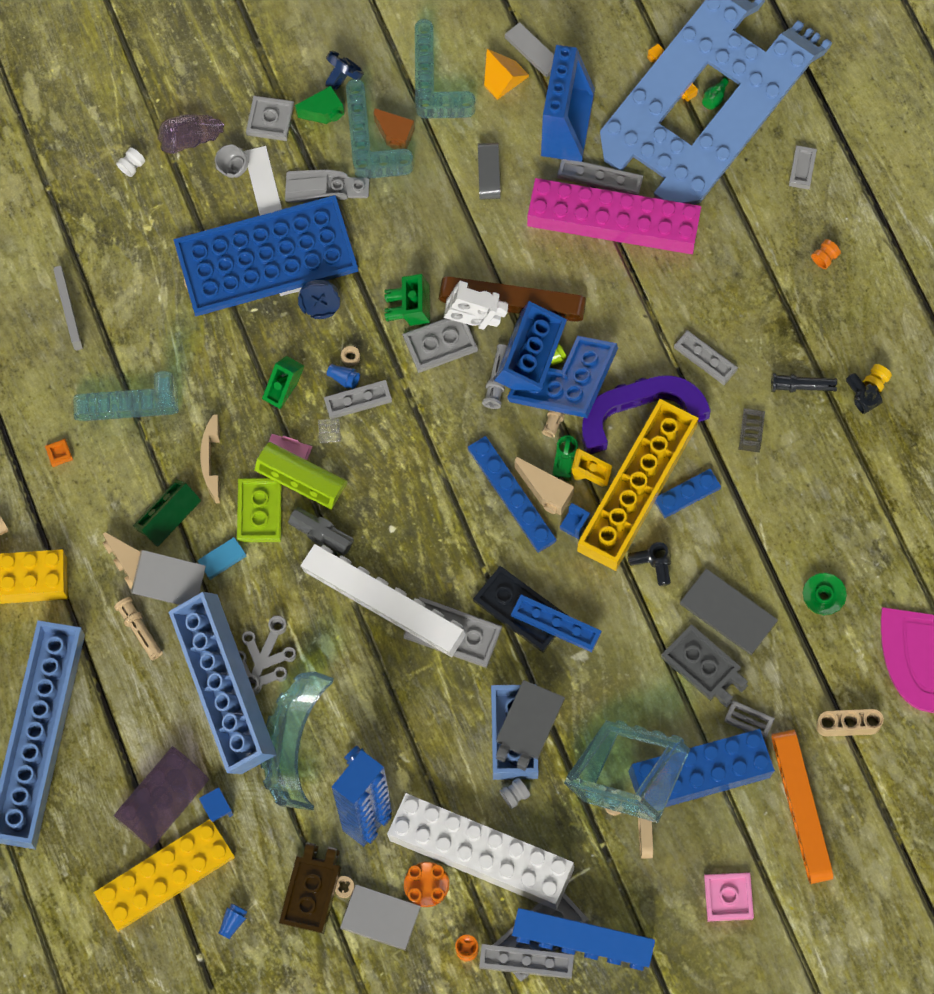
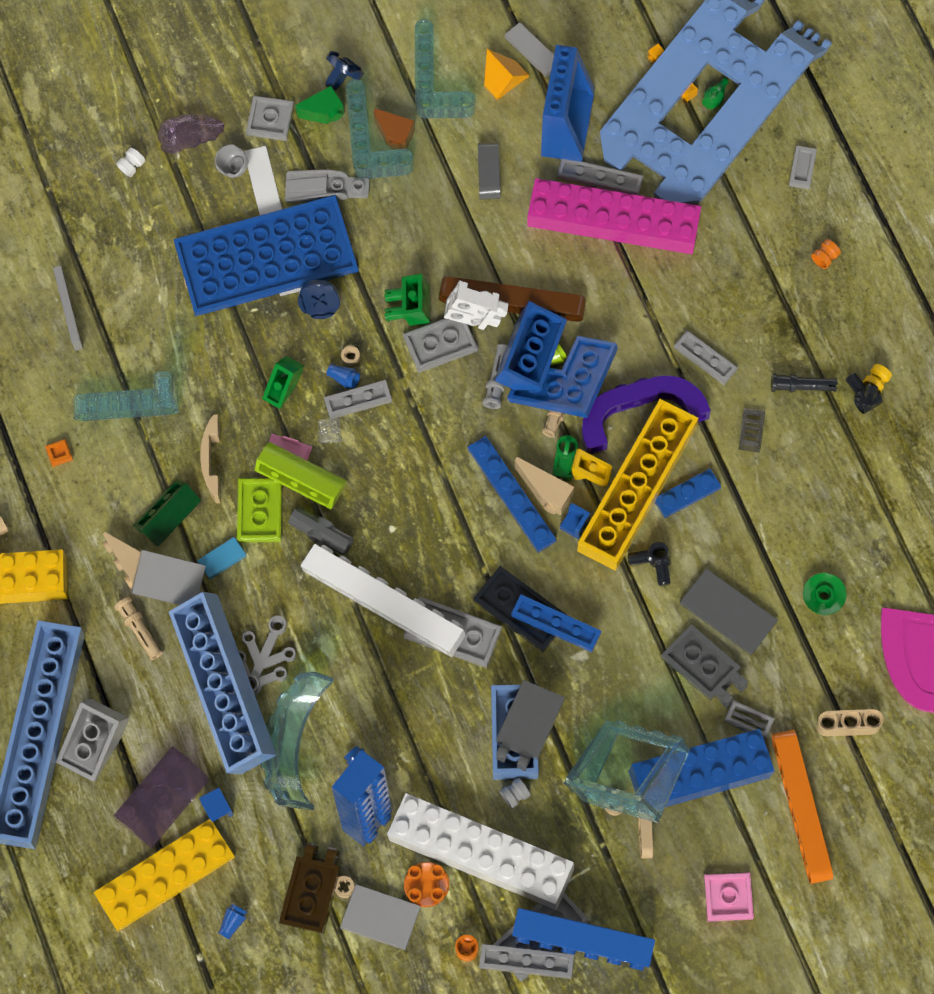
none -> light grey slope [56,699,129,782]

